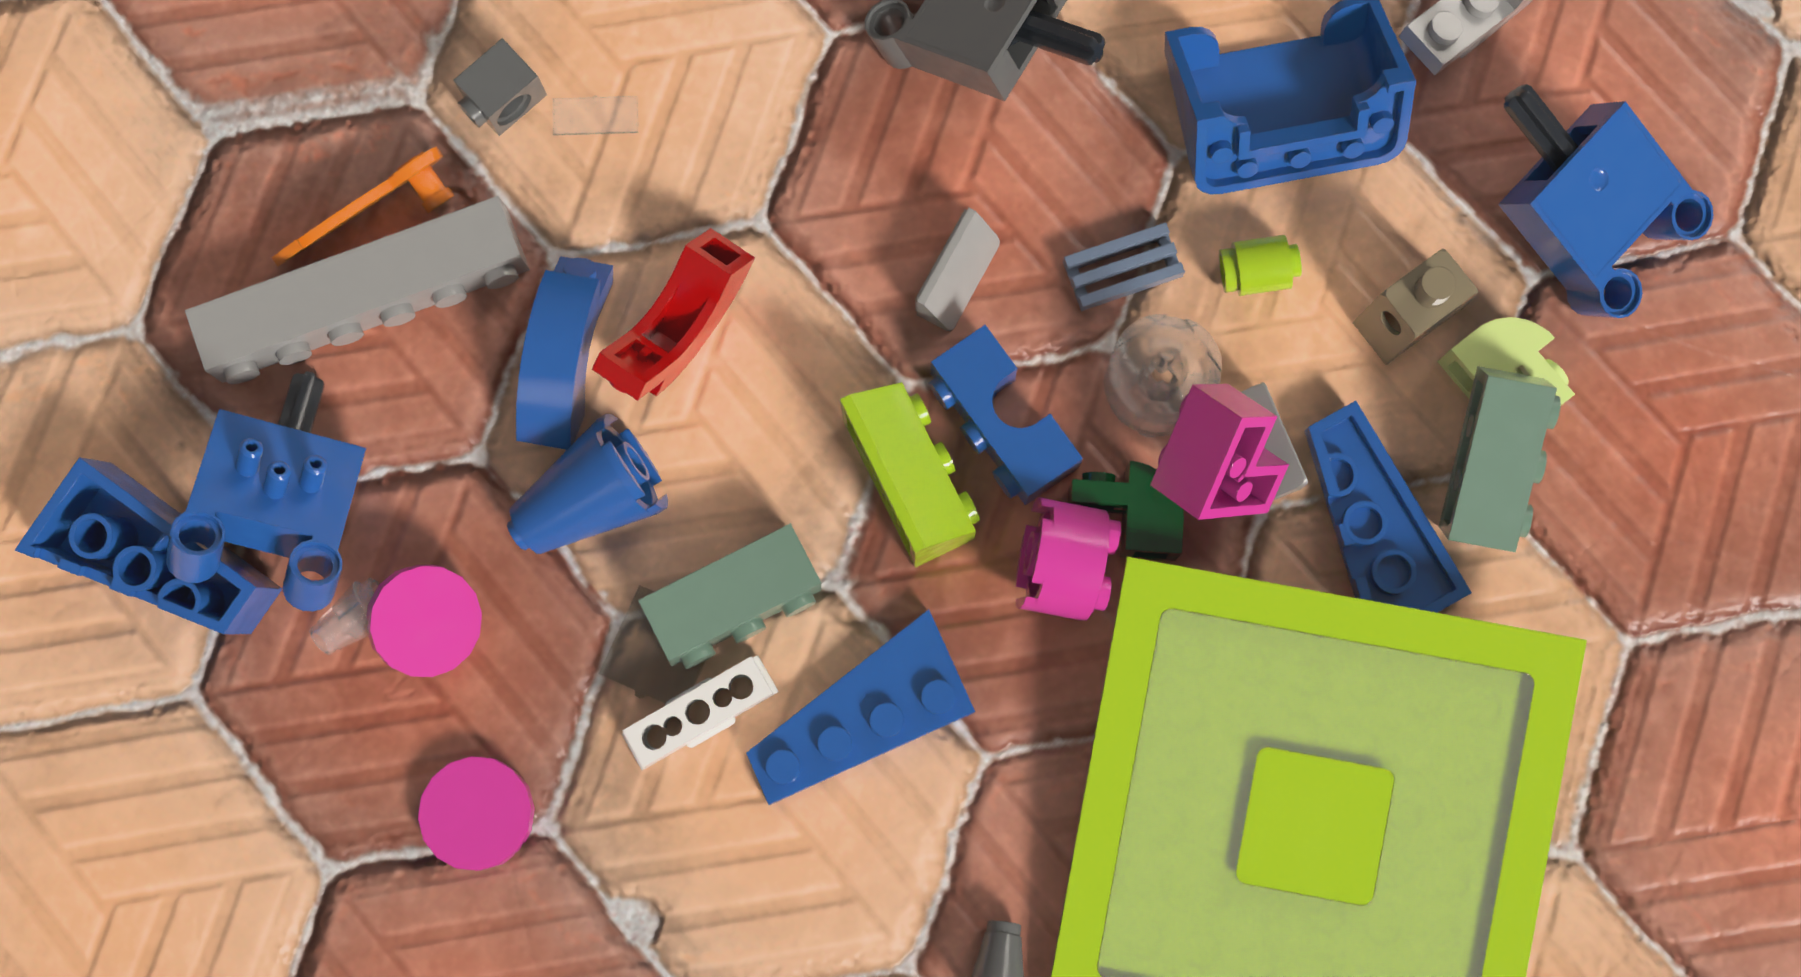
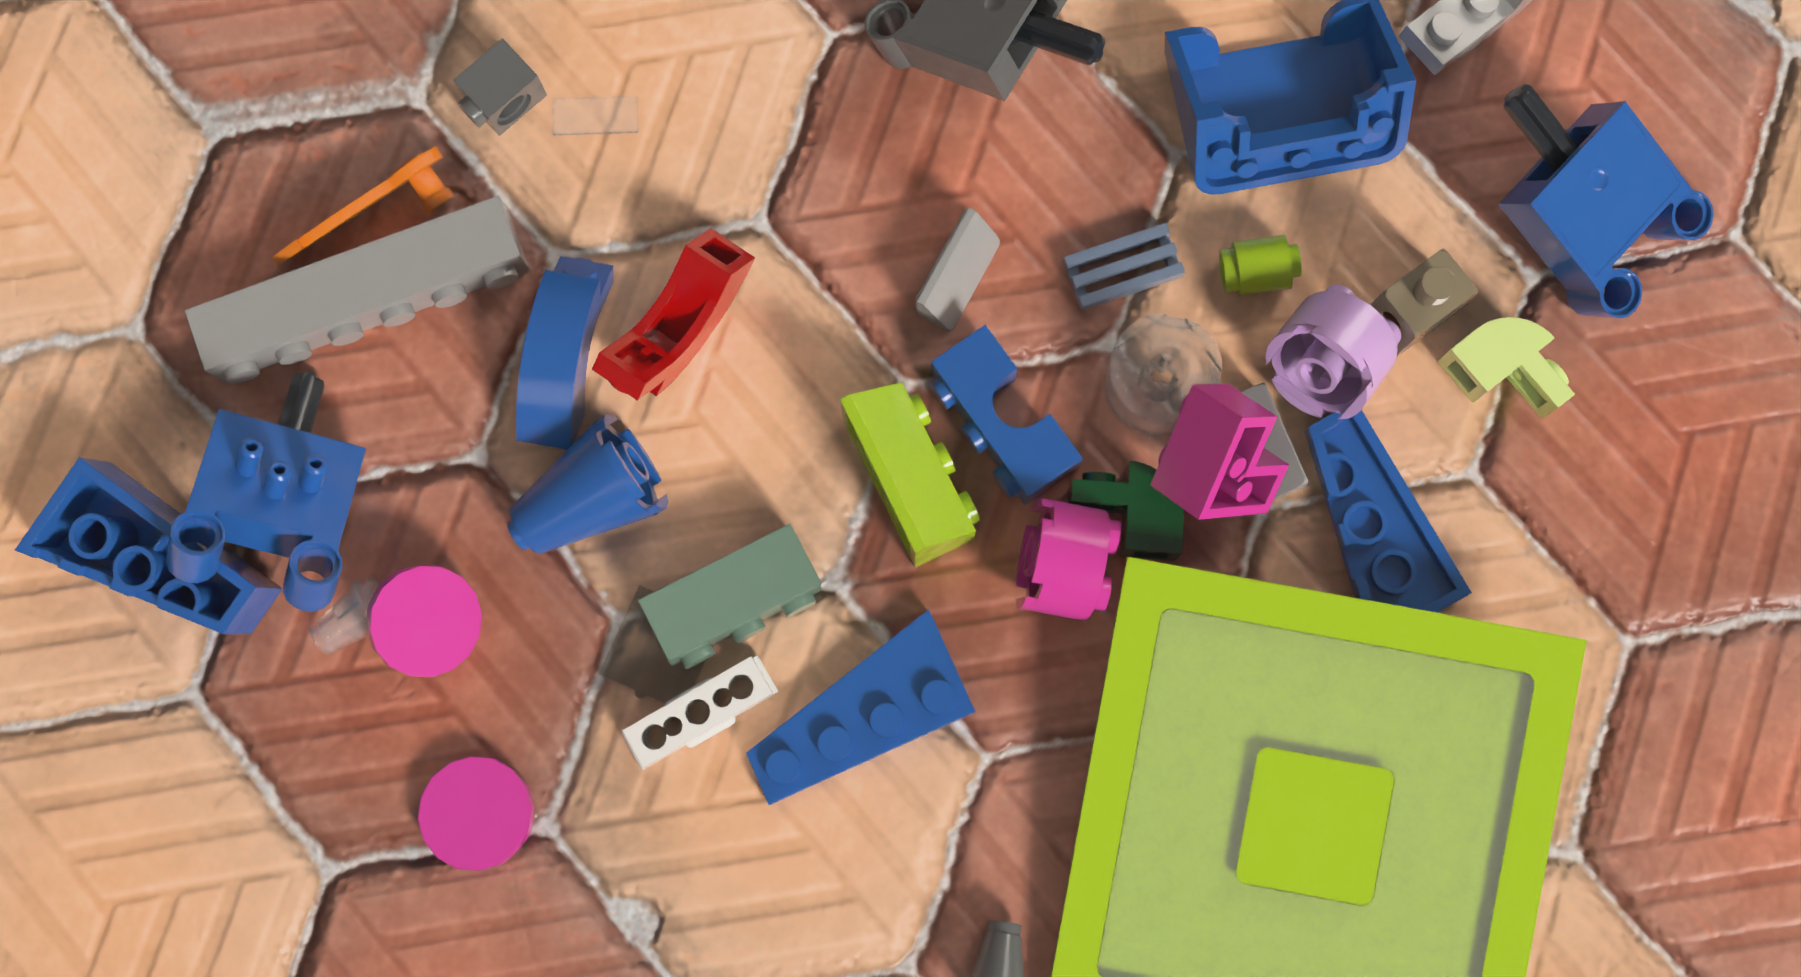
sand green brick [1438,366,1561,553] -> none
none -> lavender brick [1265,284,1401,420]

